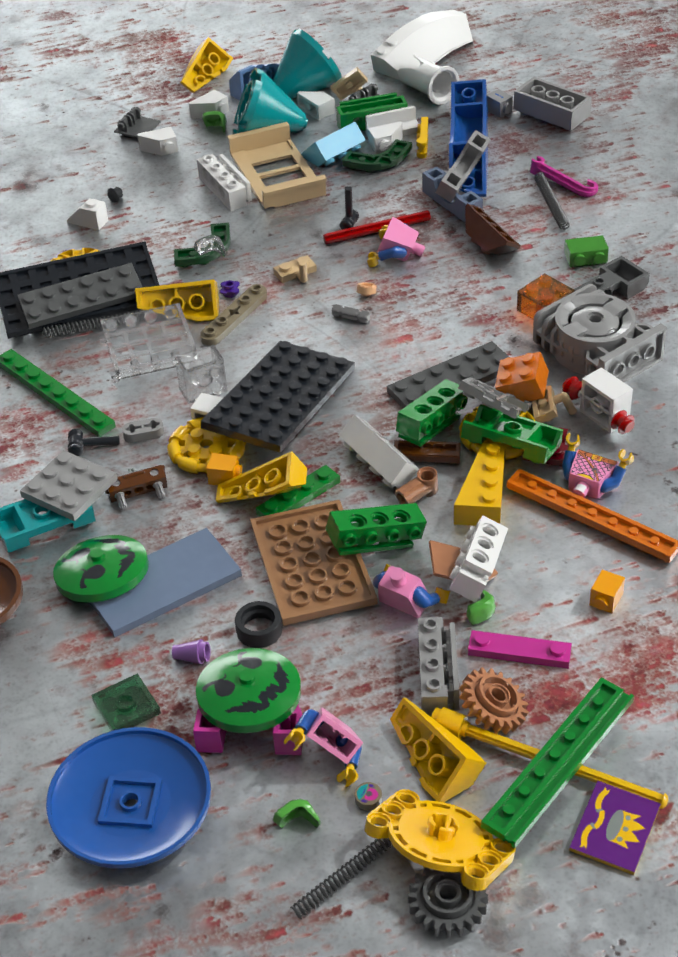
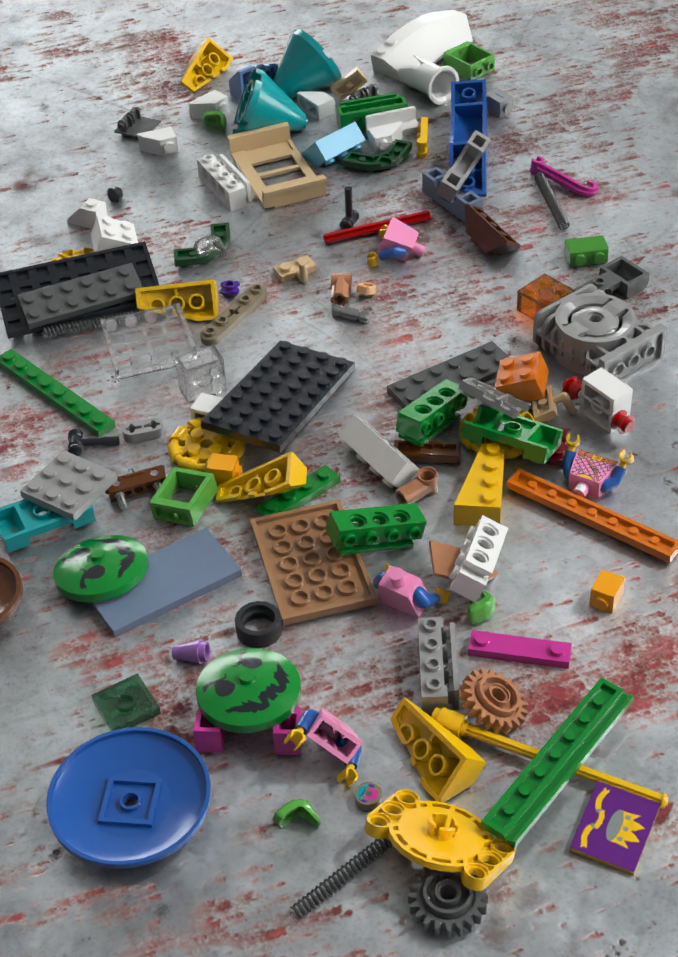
light grey brick [513,77,592,131] -> none
none -> white brick [91,215,138,252]
none -> bright green window [149,467,218,527]
none -> nougat piece [331,273,352,306]
none -> bright green window [443,41,495,80]

